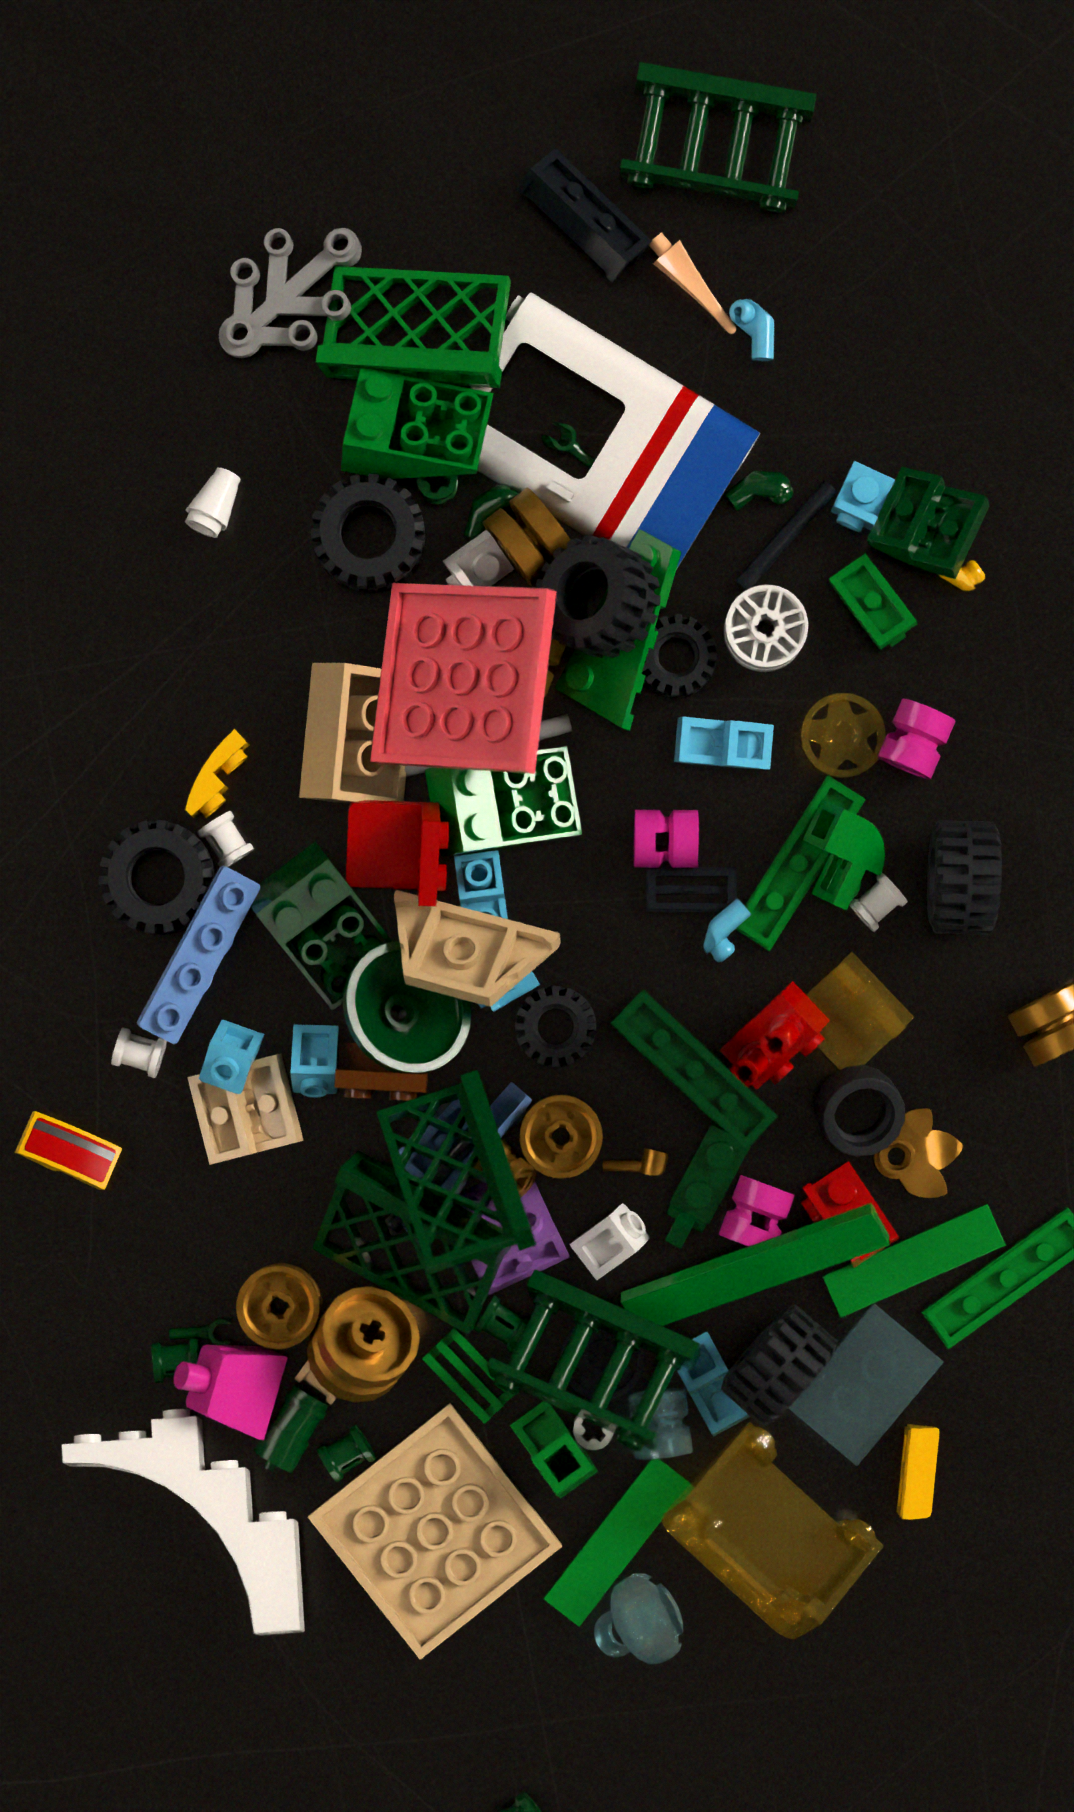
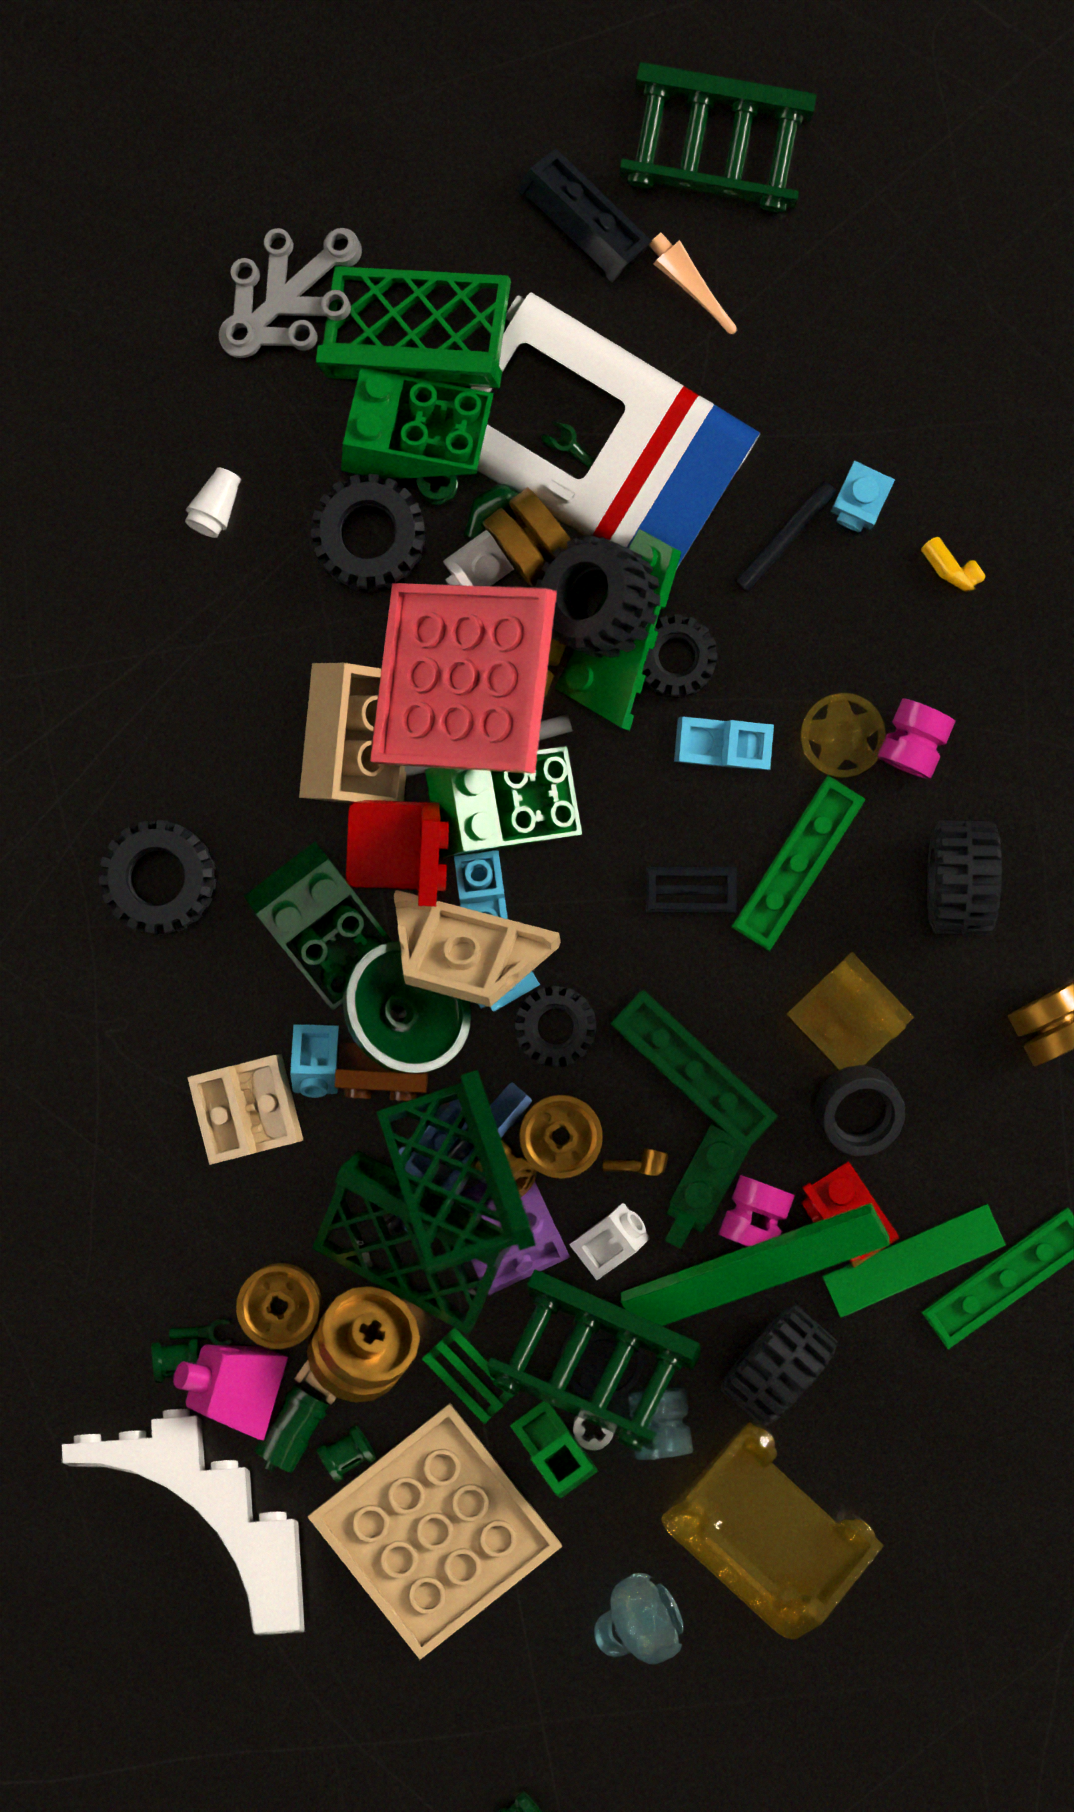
slope [15,1111,122,1190] -> none
white bush [111,1027,167,1078] -> none
medium blue bracket [137,865,260,1044] -> none
yellow slope [185,729,250,818] -> none
white bush [197,811,254,867] -> none
medium azure bracket [199,1019,264,1094] -> none
dark green bush [473,1295,530,1353] -> none
green tile [543,1454,690,1627] -> none
dark pink wheel [634,810,699,868] -> none
medium azure slope [677,1332,750,1437] -> none
medium azure arm [703,898,752,963] -> none
red brick [719,981,830,1090] -> none
dark green arm [723,470,793,511] -> none
white wheel [723,585,808,672] -> none
medium azure arm [729,299,774,361] -> none
clear light blue tile [789,1303,944,1466] -> none
green brick [803,799,885,911] -> none
green plate [829,553,918,650] -> none
white bush [849,873,908,932] -> none
dark green slope [867,467,990,579] -> none
pearl gold plate [873,1109,963,1198] -> none
yellow slope [896,1424,939,1520] -> none

